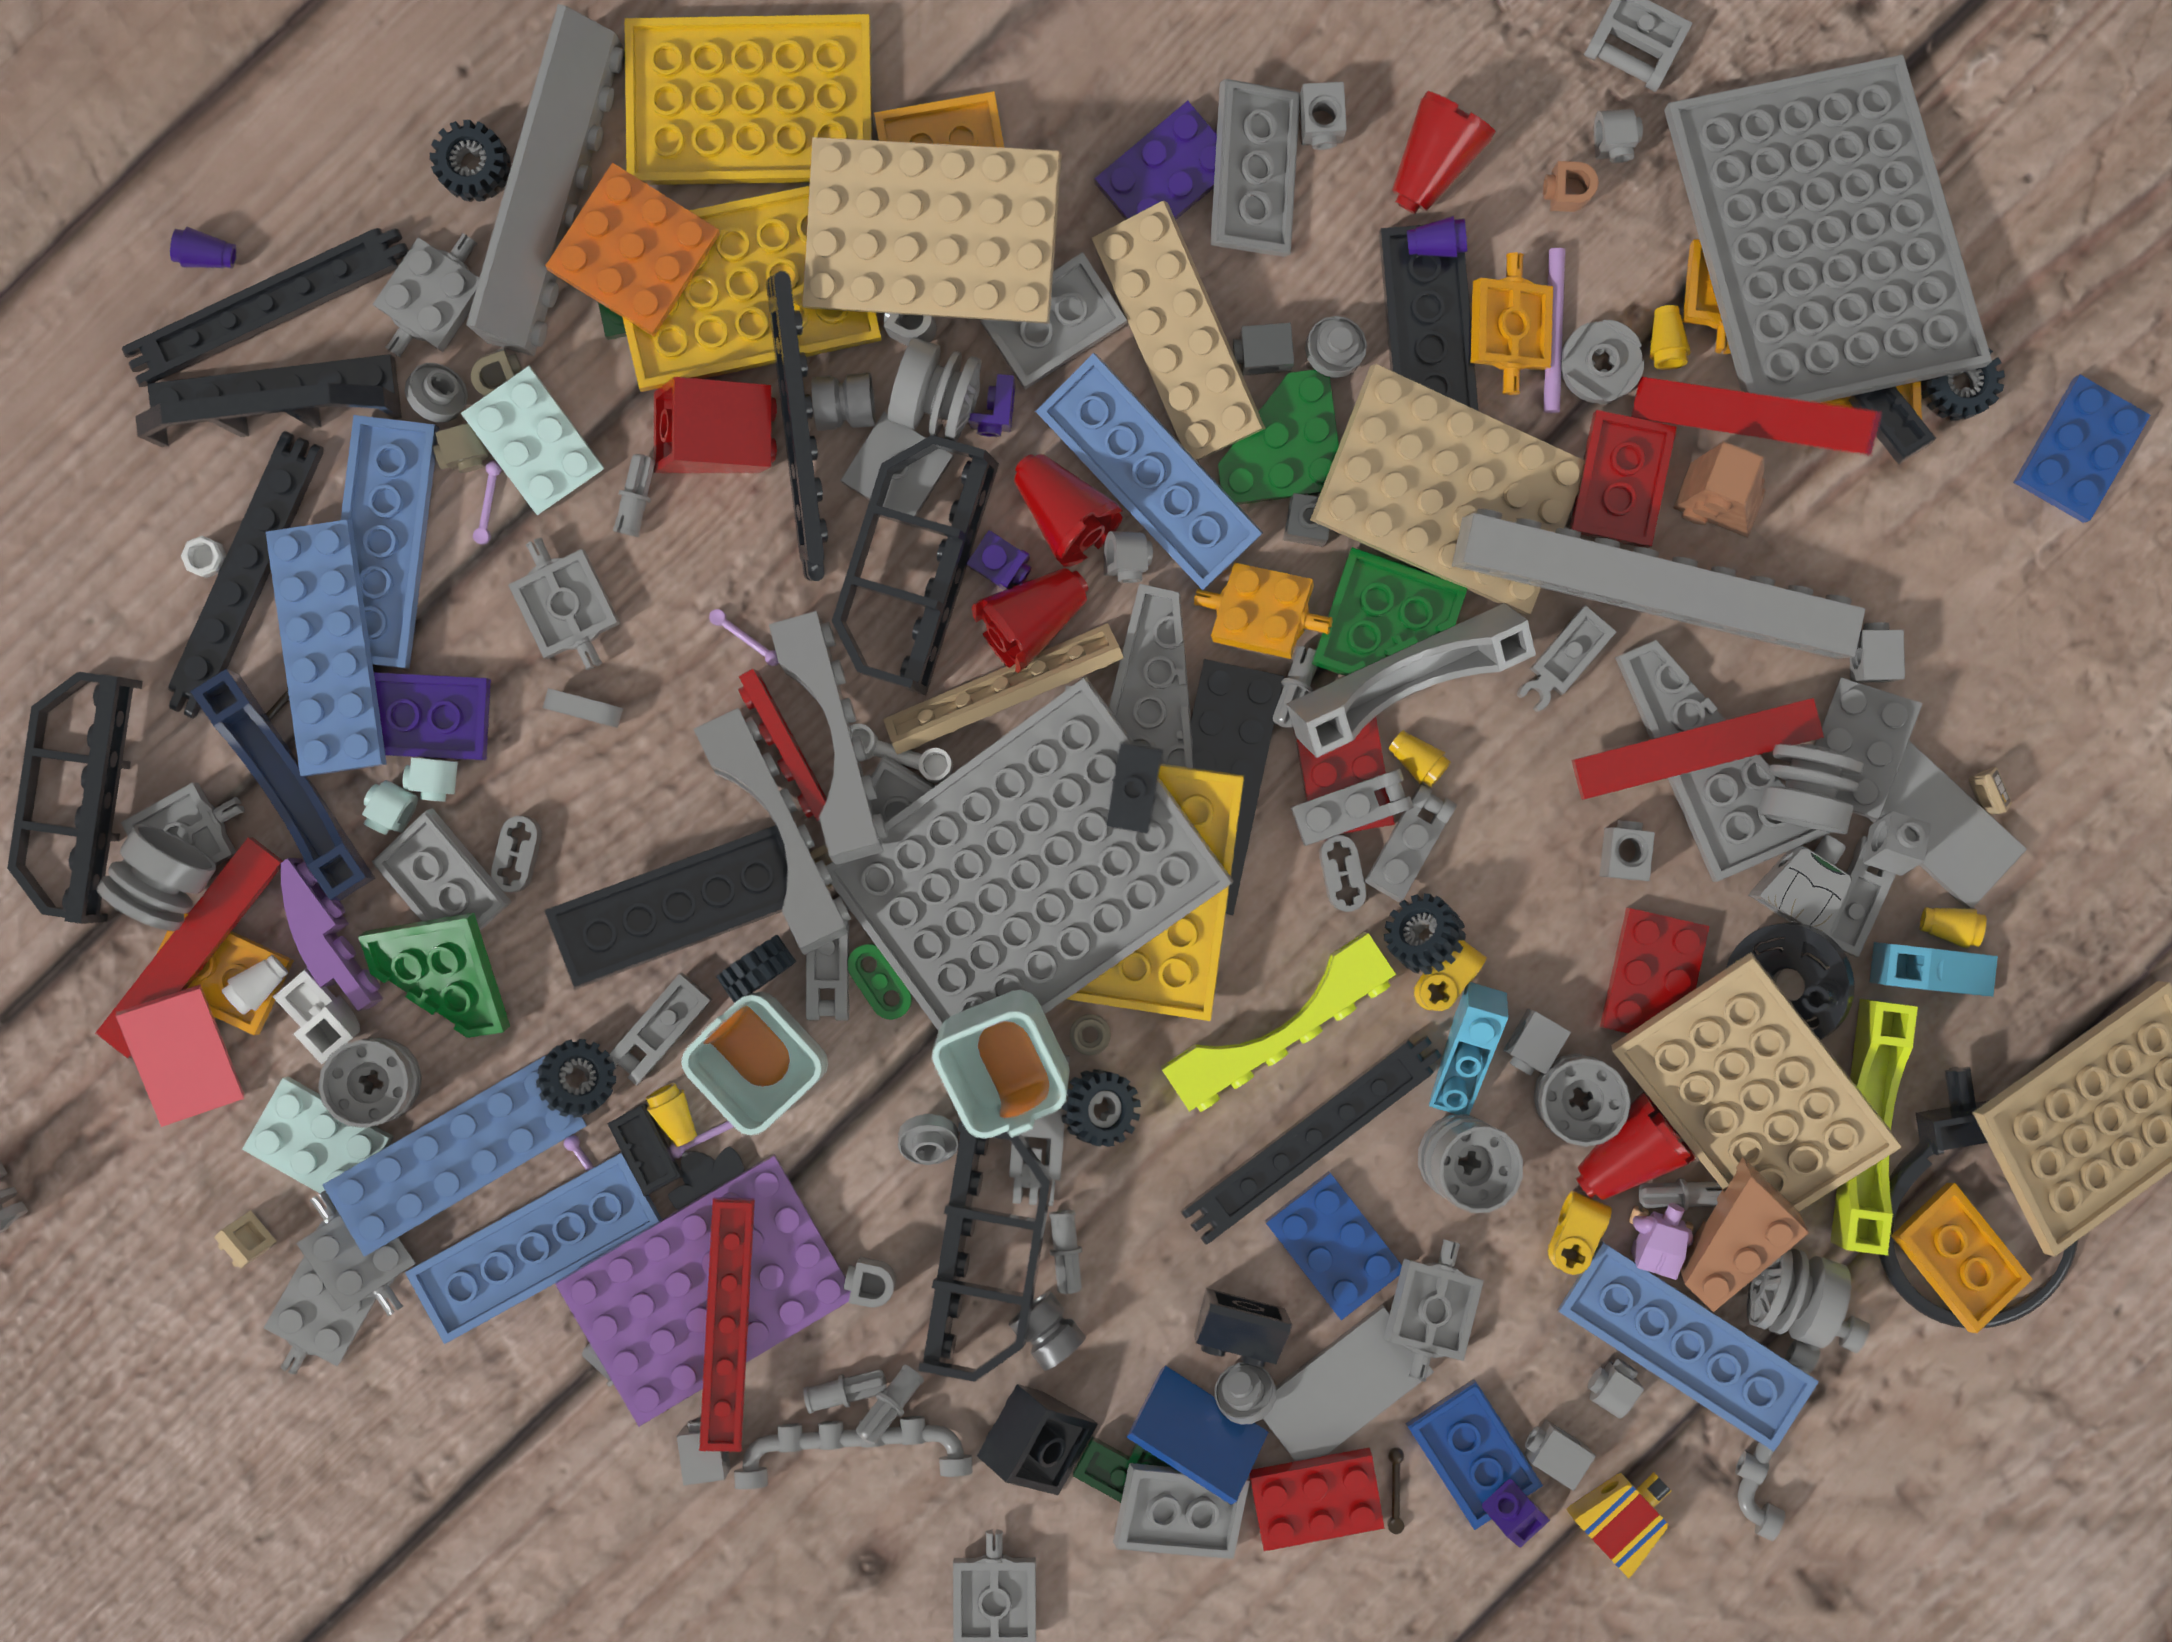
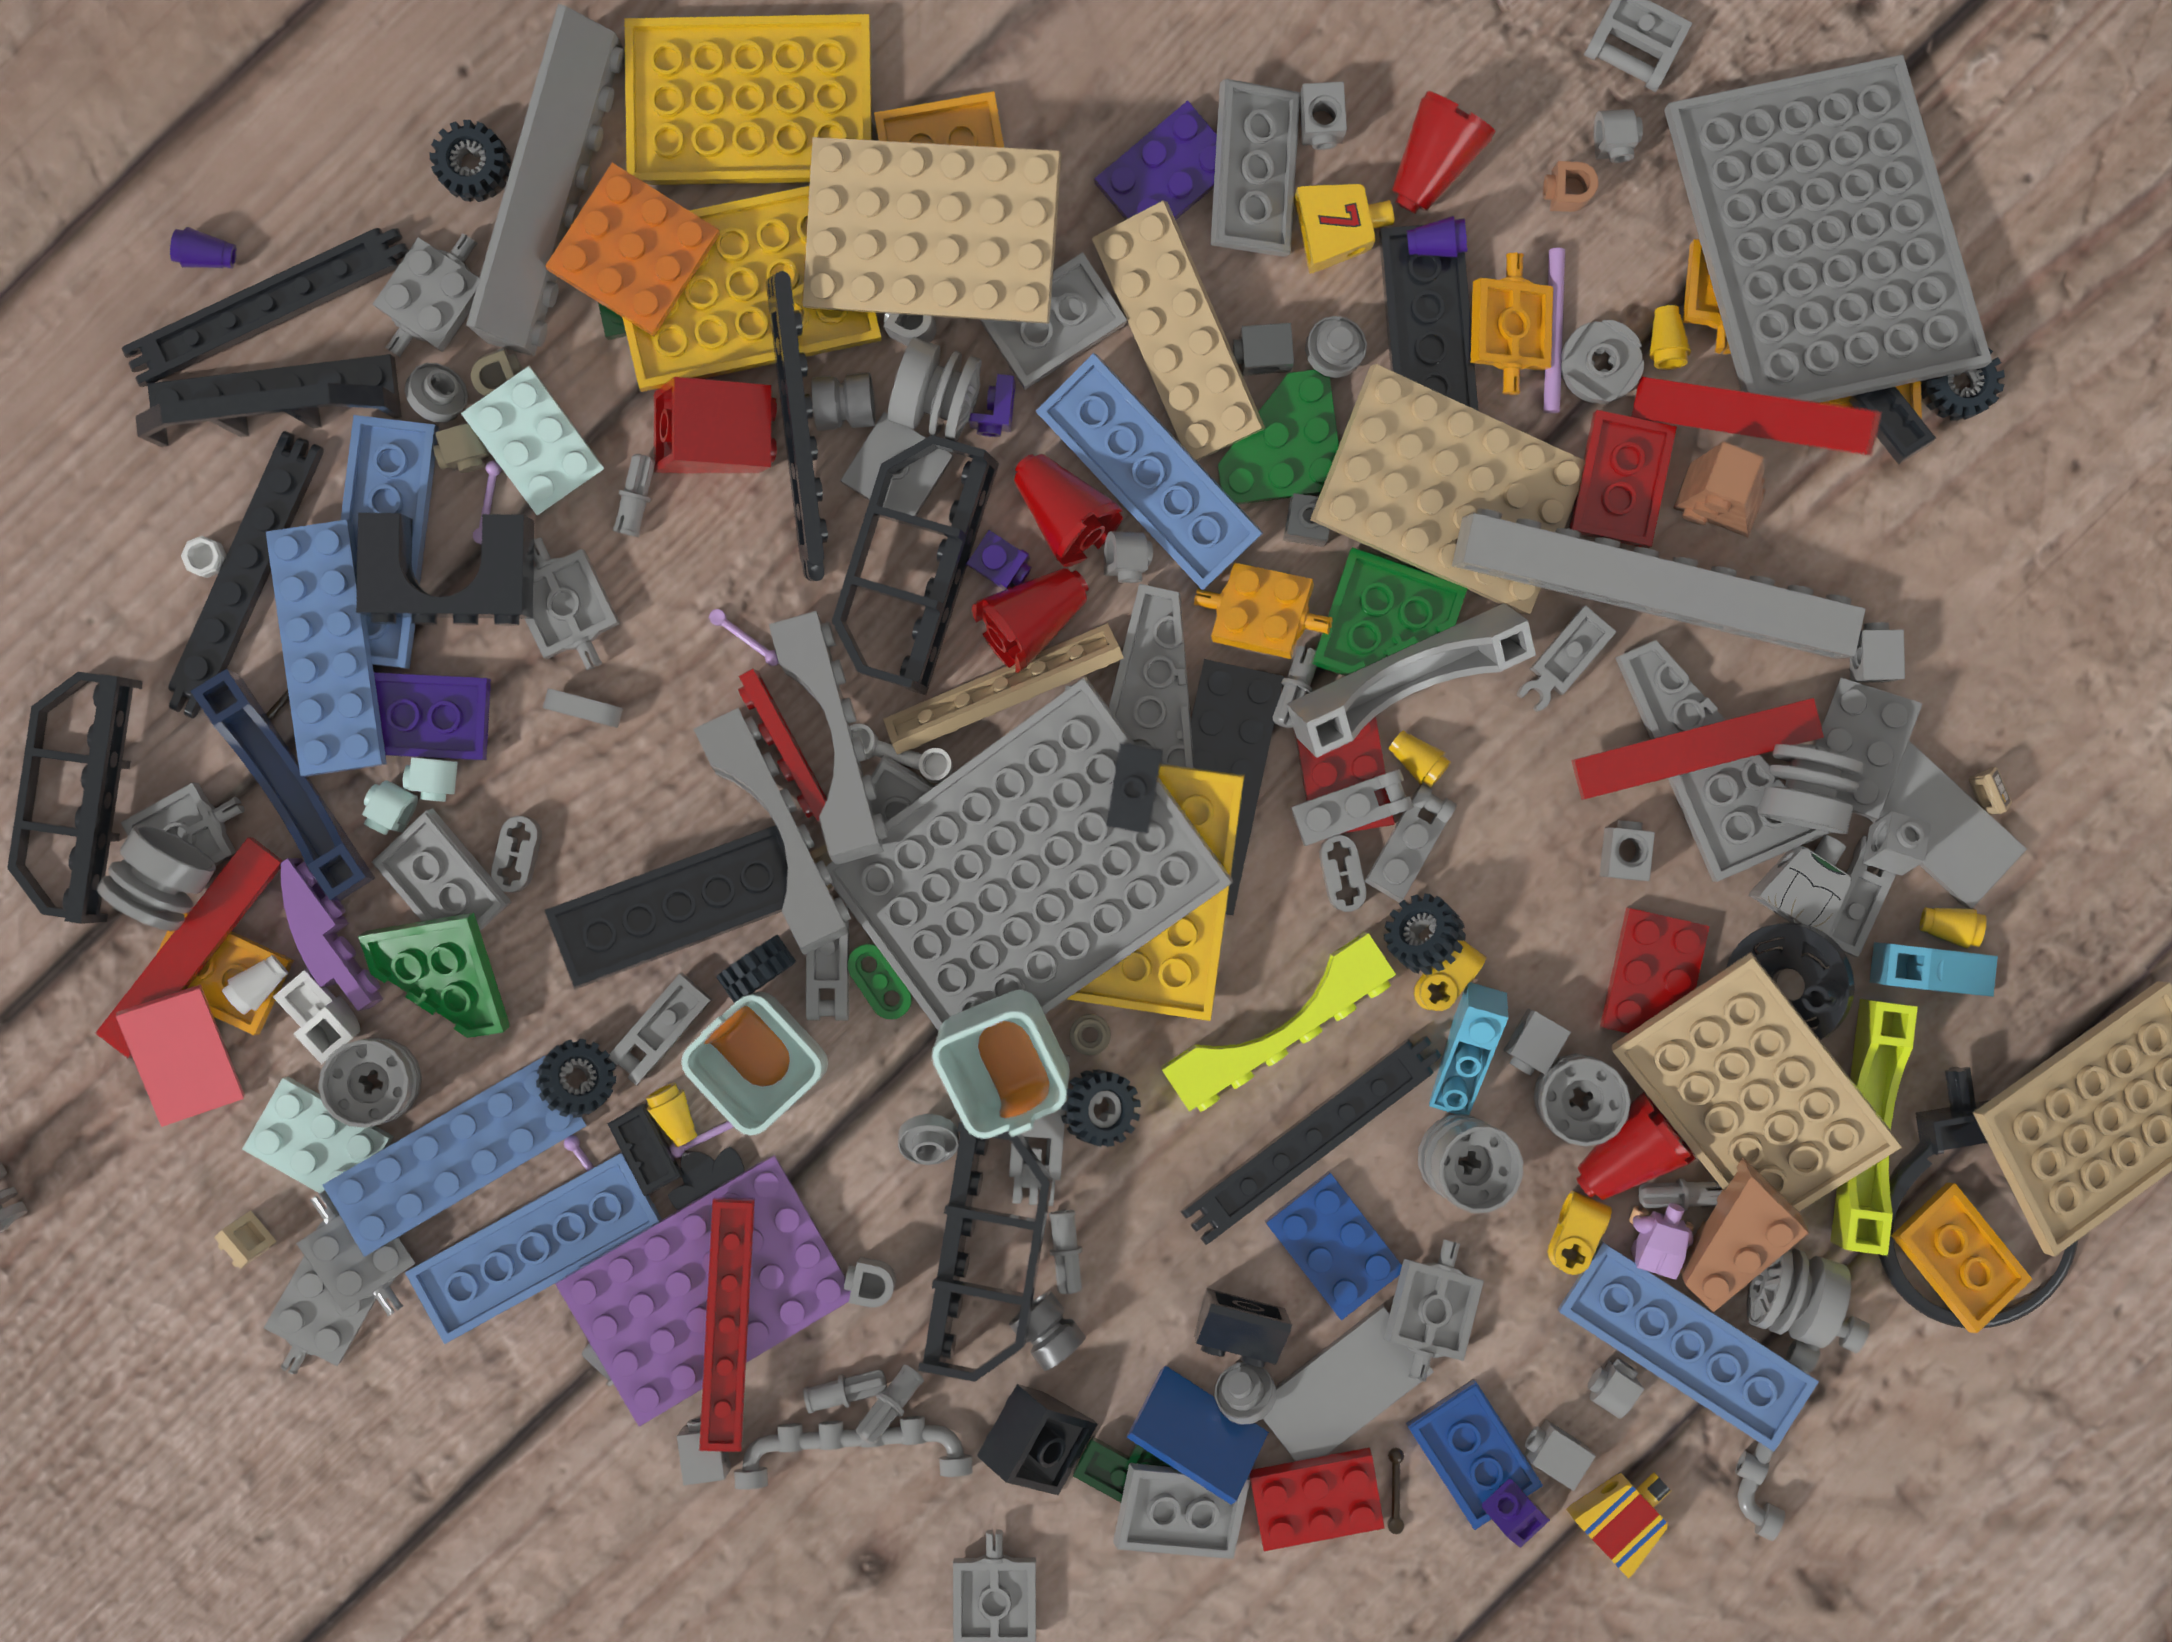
blue plate [2013,375,2151,523] -> none
none -> black arch [356,513,535,626]
none -> yellow torso [1294,184,1394,274]

